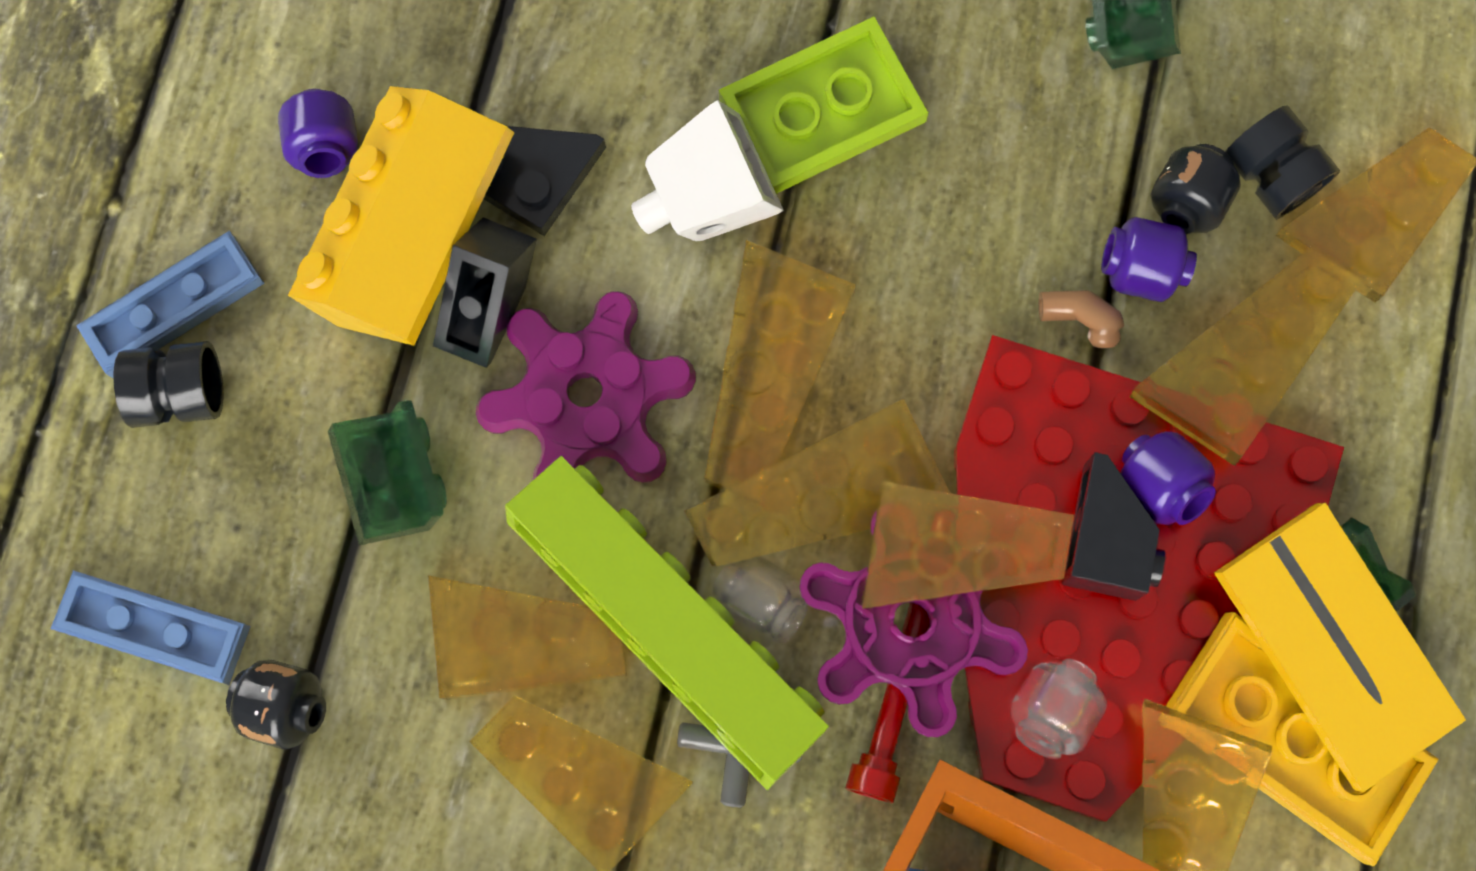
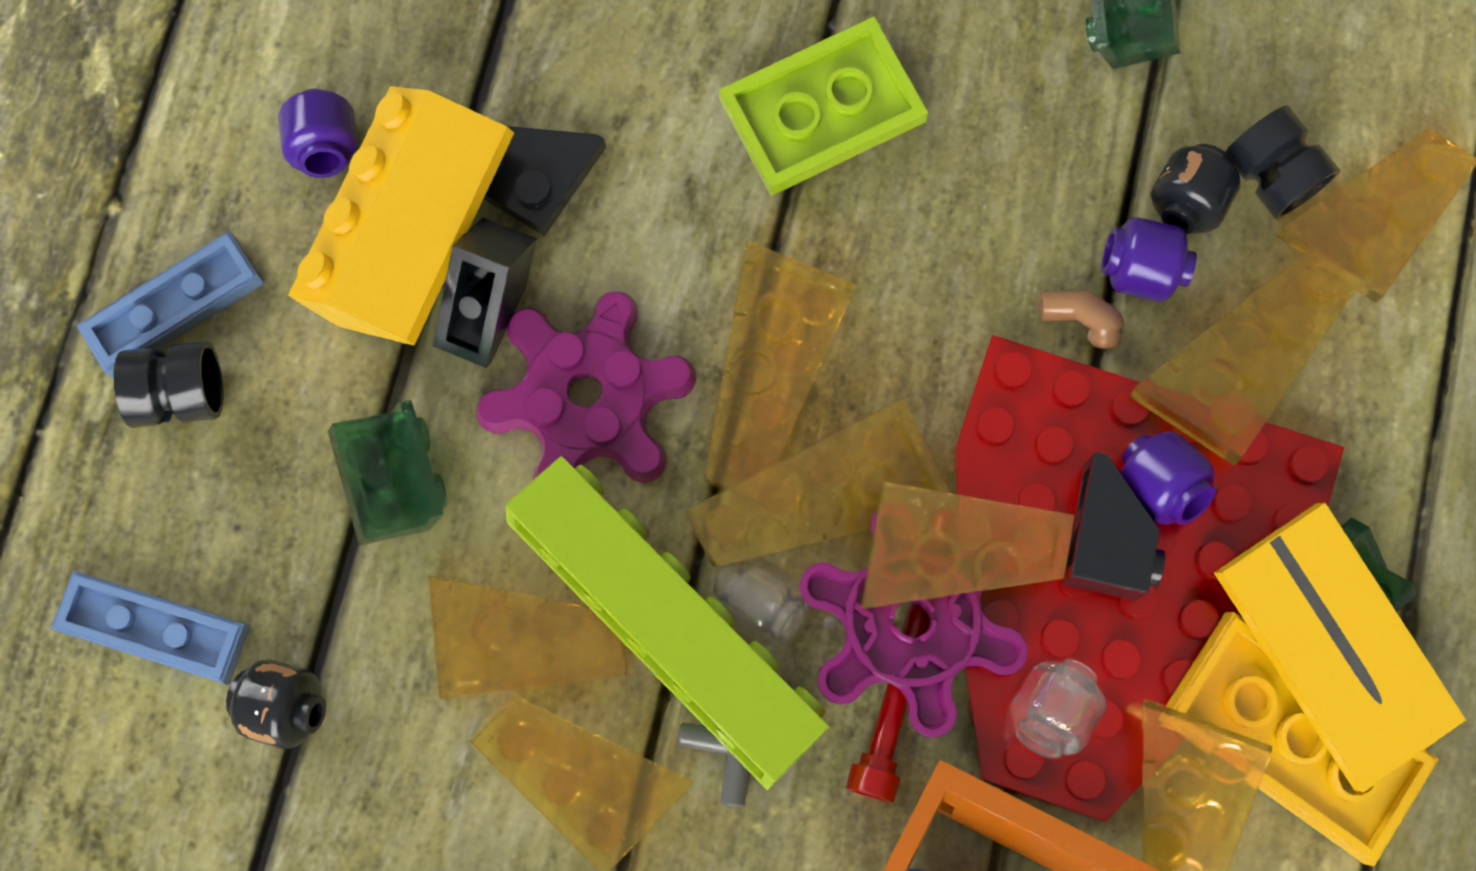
white torso [631,100,784,241] -> none

